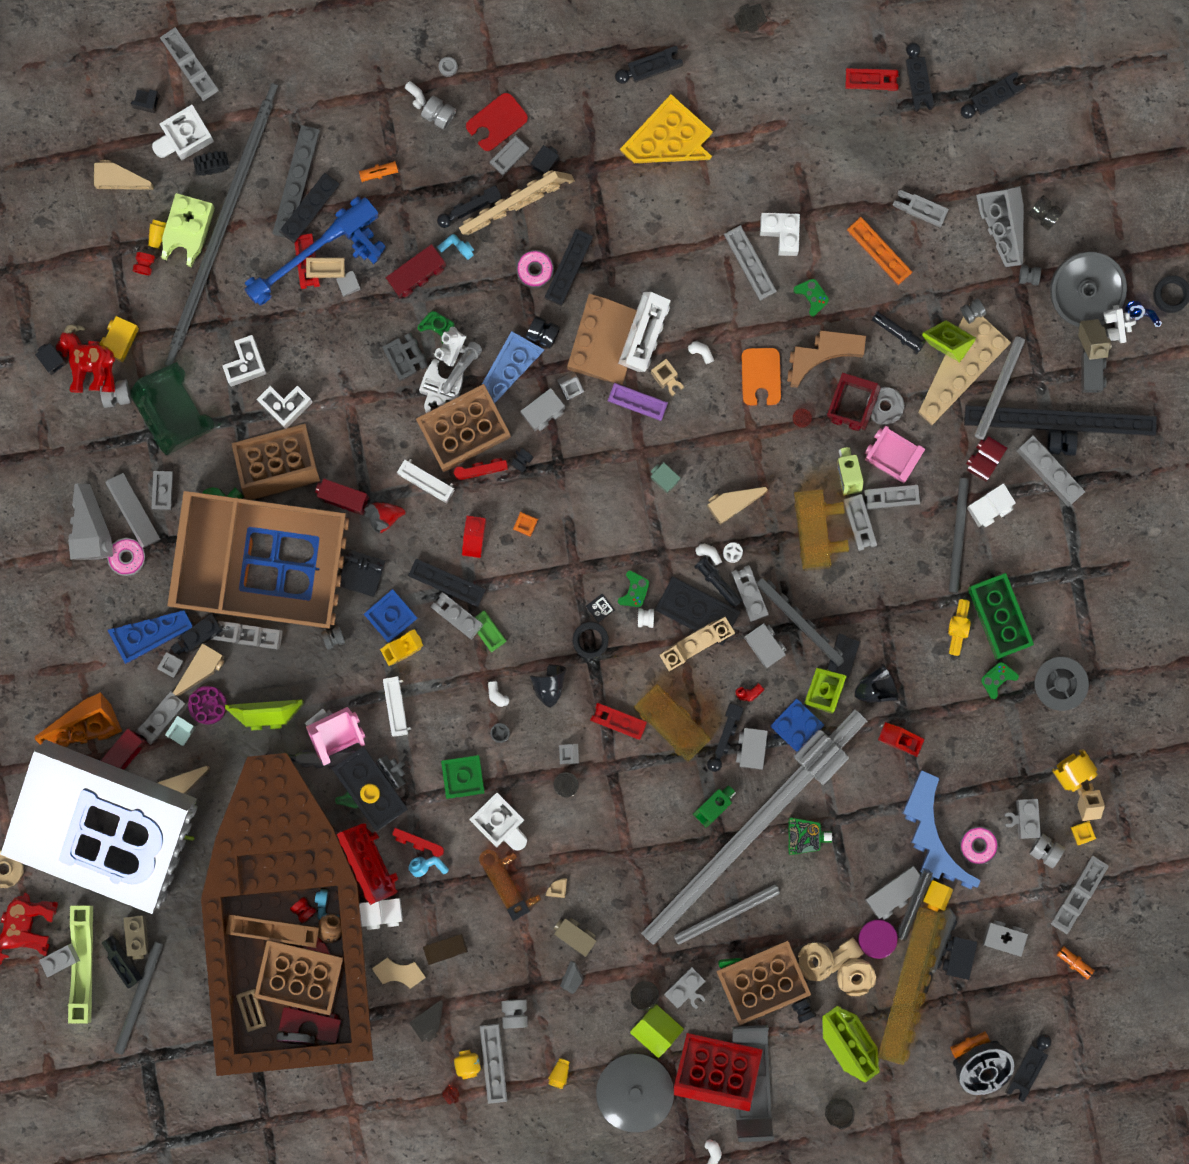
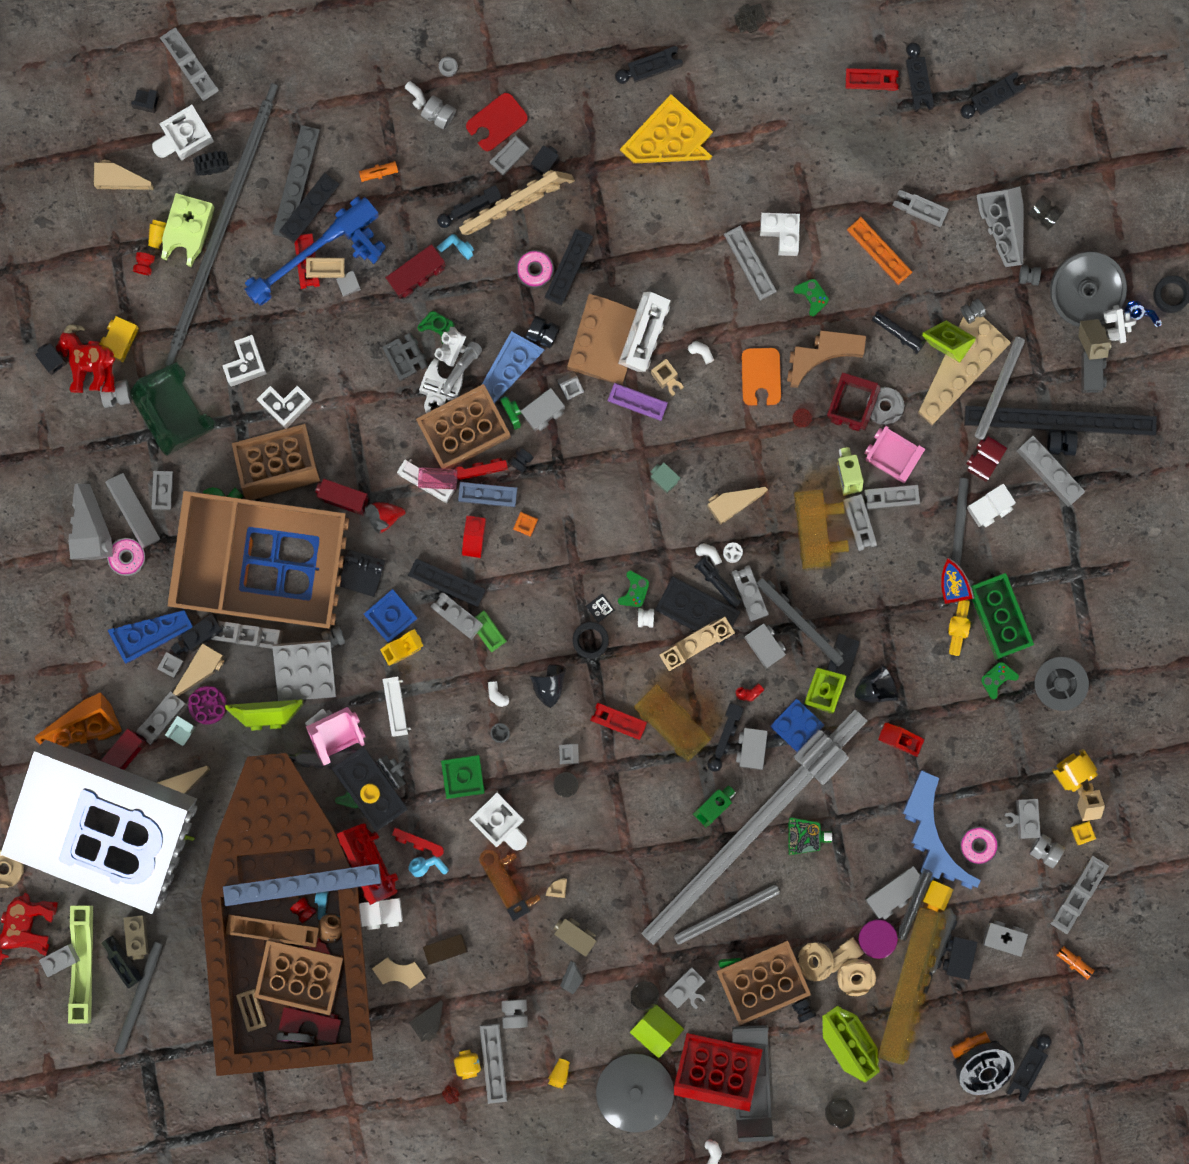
none -> sand blue plate [223,864,381,906]
none -> light grey plate [272,640,336,701]
none -> clear pink tile [418,468,457,490]
none -> sand blue plate [458,482,517,507]
none -> green piece [500,396,521,430]
none -> shield [941,558,974,604]

